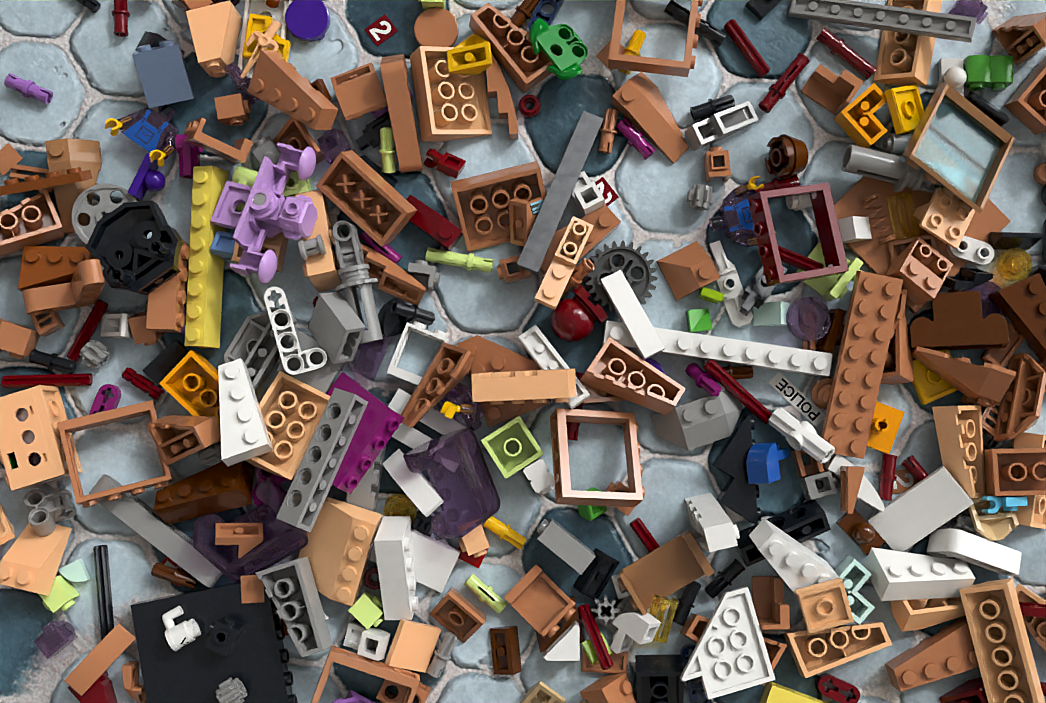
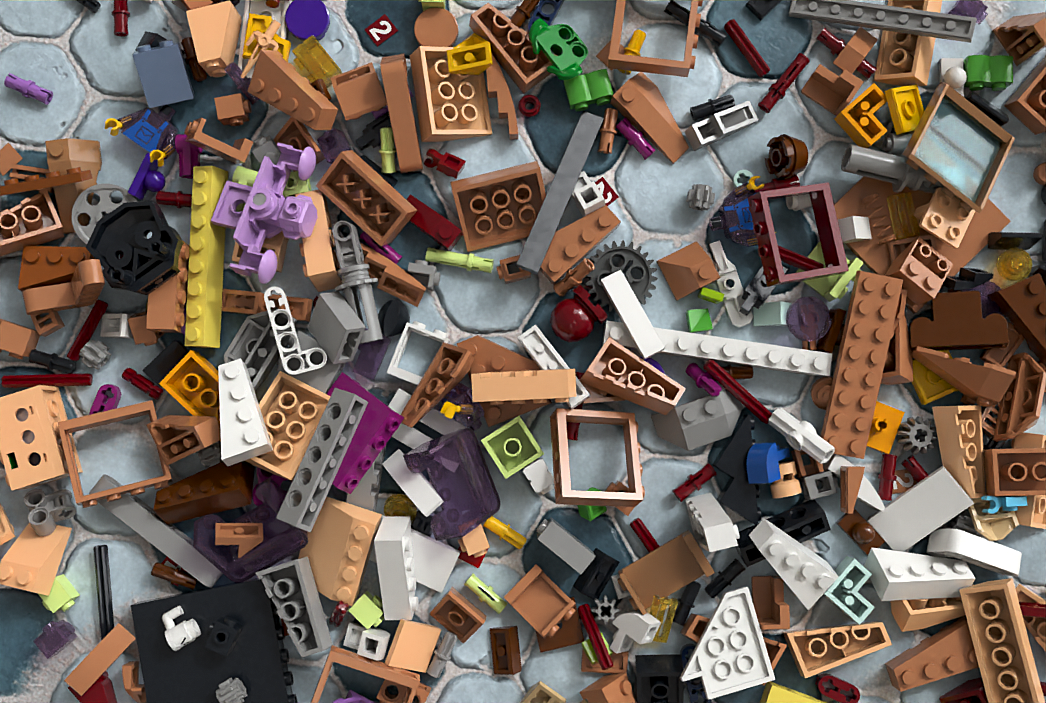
light aqua tile [58,558,91,582] -> none
medium blue tile [210,231,235,260] -> none
nougat sticker [240,575,265,604] -> none
light grey bush [298,234,326,260] -> none
dark red plate [363,567,380,590] -> none
black axle [391,300,435,325] -> none
nougat panel [509,197,544,247] -> none
light nougat slope [534,216,594,310] -> none
white slope [543,621,580,661] -> none
nougat window [703,147,732,182] -> none
white sticker [769,372,825,427] -> none
light nougat tile [795,578,854,634] -> none
white plate [947,236,994,266] -> none
none -> dark red axle [156,191,192,209]
none -> reddish brown axle [181,37,207,82]
none -> nougat slope [222,289,313,322]
none -> clear yellow brick [292,35,342,88]
none -> dark red axle [329,601,349,627]
none -> bright green brick [563,69,613,111]
none -> dark red pin [672,463,717,502]
none -> light aqua bush [733,170,753,190]
none -> light nougat wheel [770,461,802,498]
none -> nougat slope [833,27,878,74]
none -> light grey gear [897,416,938,455]

